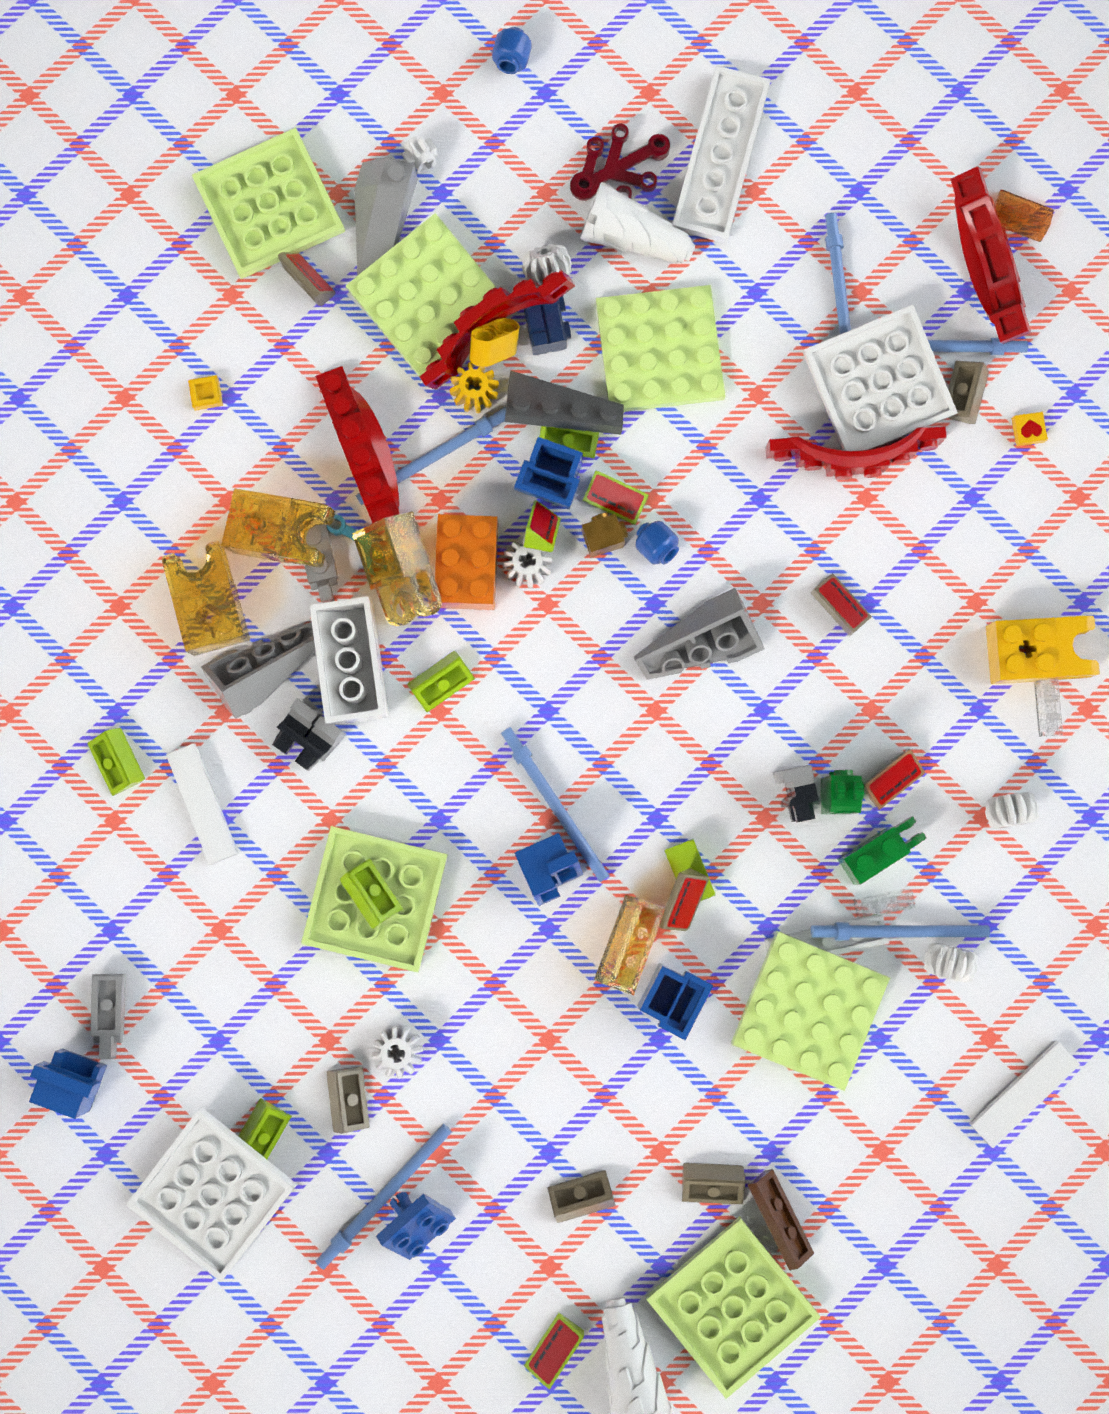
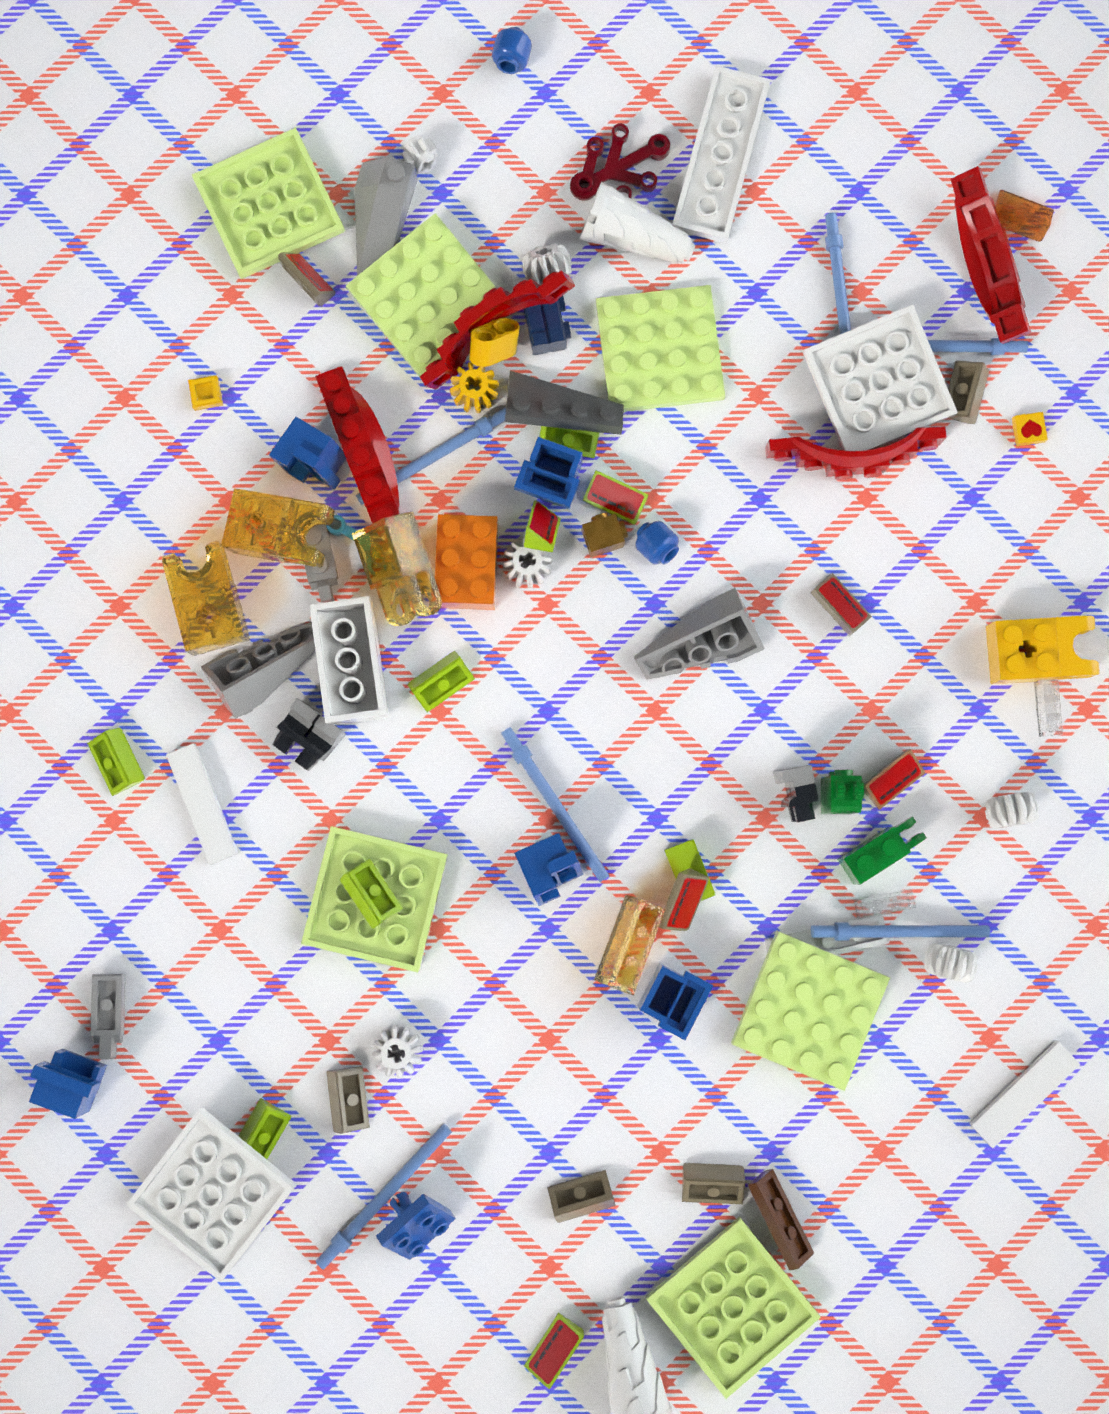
none -> blue plate [269,416,346,490]

